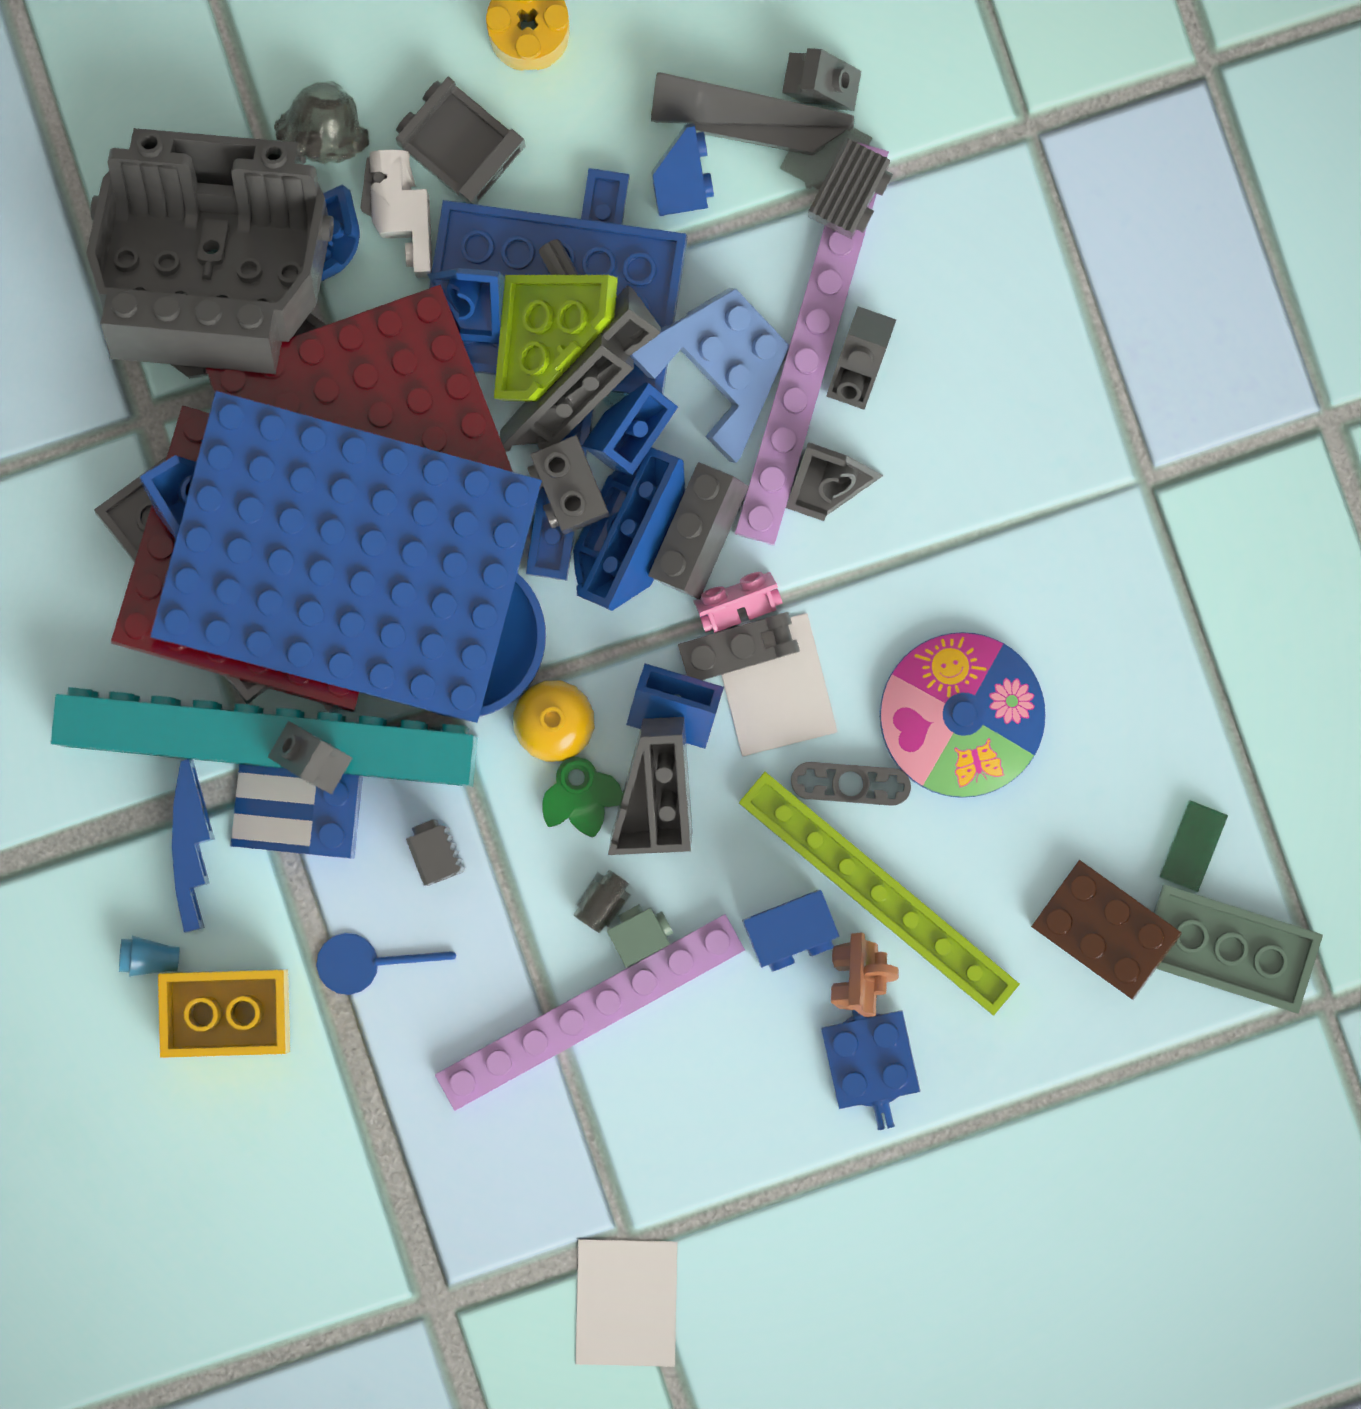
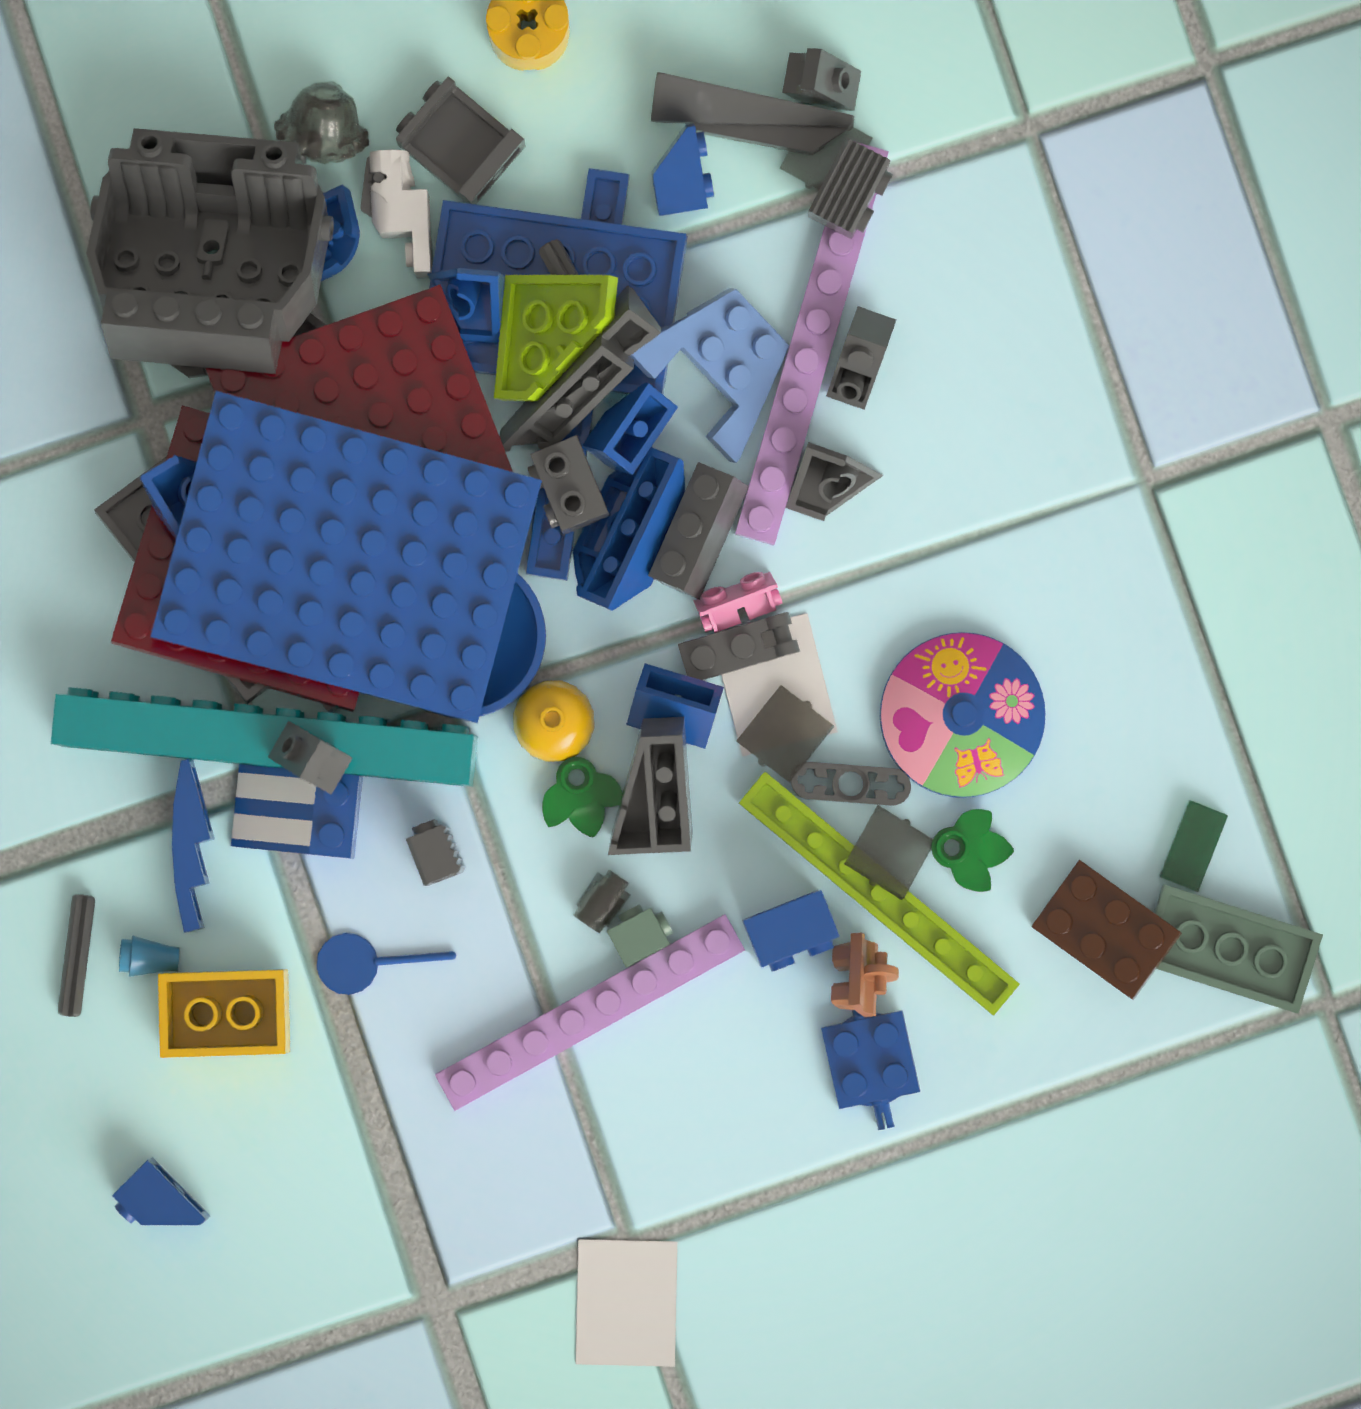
none -> dark grey axle [58,894,95,1017]
none -> blue slope [112,1157,211,1225]
none -> clear smoke piece [736,685,834,783]
none -> clear smoke piece [844,805,933,900]
none -> green plate [931,809,1014,892]

